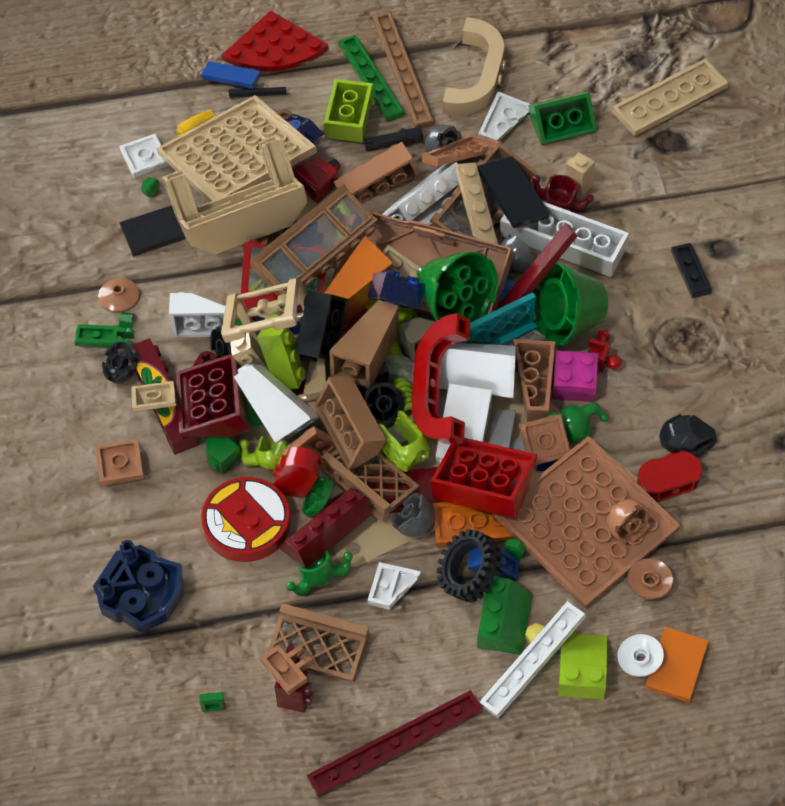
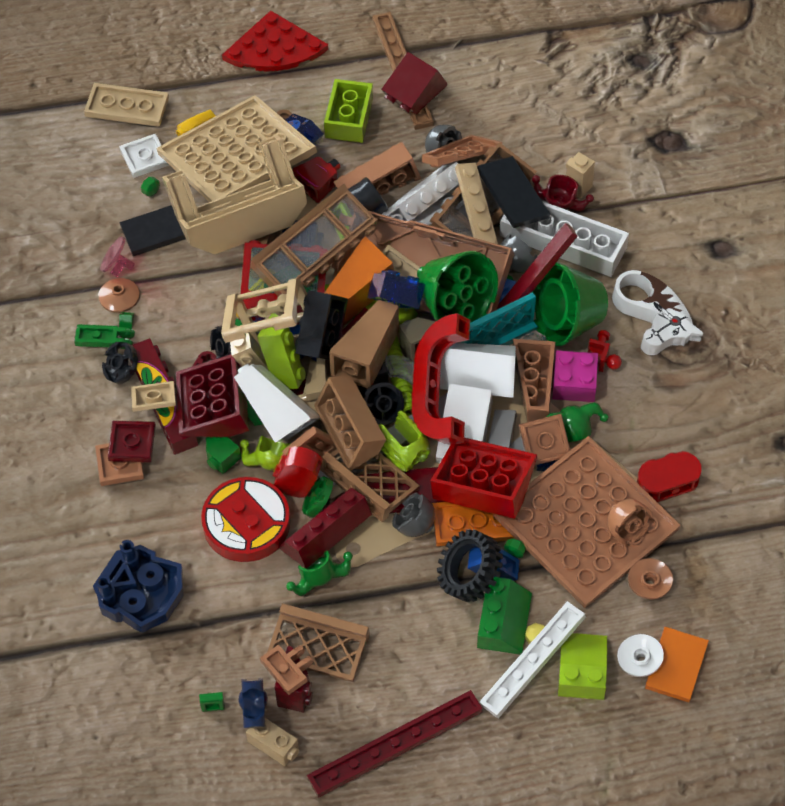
white slope [169,292,226,338] -> none
blue tile [201,61,261,89] -> none
black bar [229,87,286,97] -> none
green tile [338,34,404,123] -> none
black pin [363,125,424,151] -> none
white wing [367,562,421,610] -> none
tan arch [442,17,506,116] -> none
white wing [478,92,530,141] -> none
green slope [528,92,597,144] -> none
tan plate [612,59,728,137] -> none
black helmet [659,414,717,457] -> none
black tile [671,243,712,298] -> none
none -> tan plate [84,83,169,127]
none -> clear pink shield [100,236,135,277]
none -> dark red tile [108,421,156,462]
none -> dark blue piece [238,678,268,728]
none -> tan brick [246,718,299,766]
none -> black piece [348,177,388,214]
none -> dark red slope [381,52,447,115]
none -> white animal [612,270,703,355]

